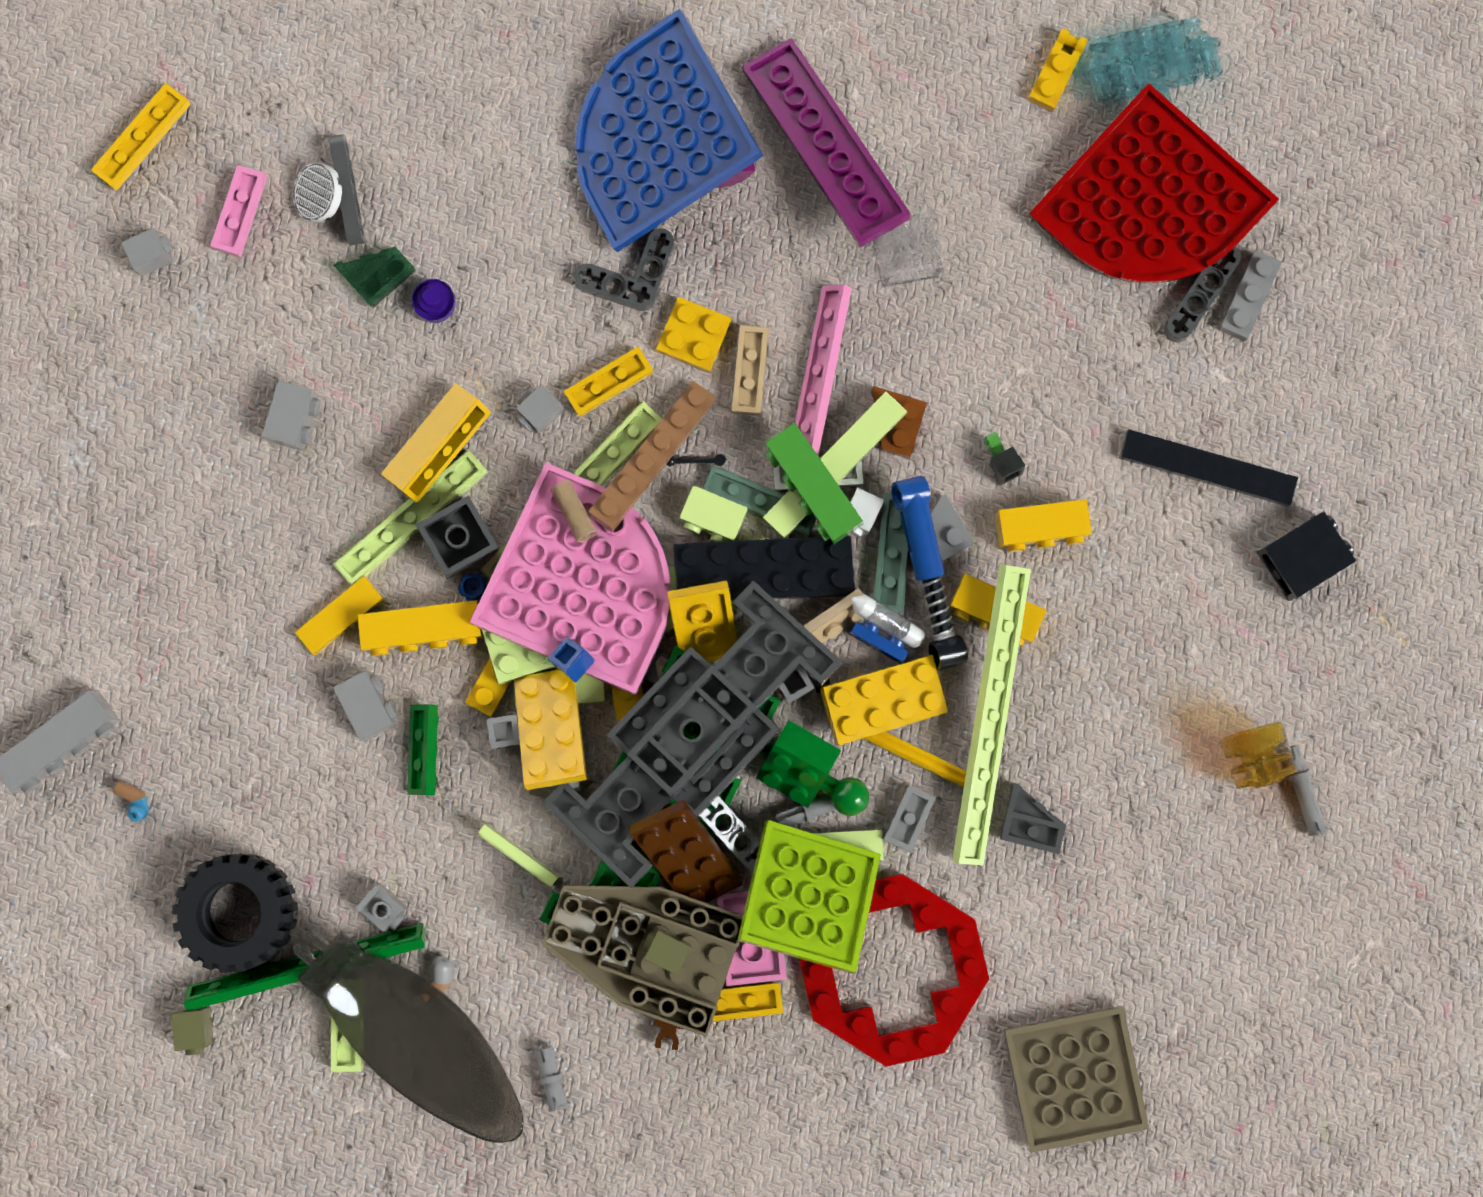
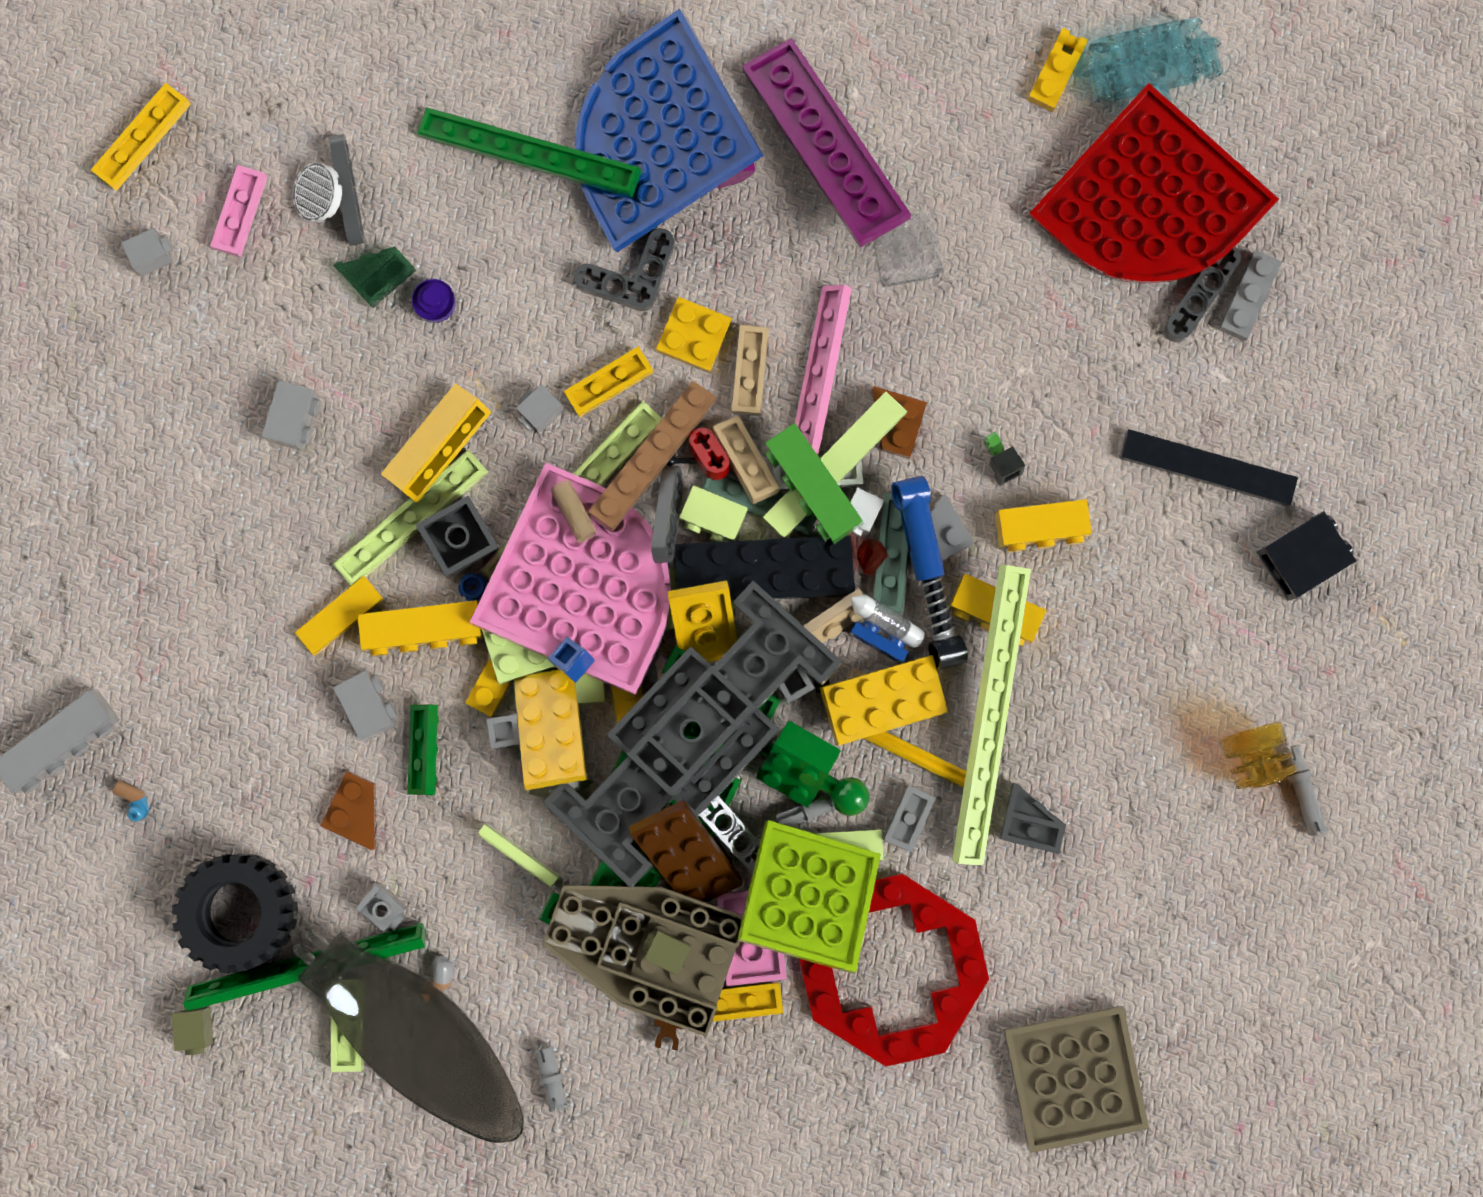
none -> dark orange wing [320,771,376,850]
none -> green tile [417,107,642,198]
none -> dark grey beam [651,466,684,564]
none -> red beam [689,428,730,480]
none -> tan plate [712,415,780,504]
none -> clear red tile [857,539,888,575]

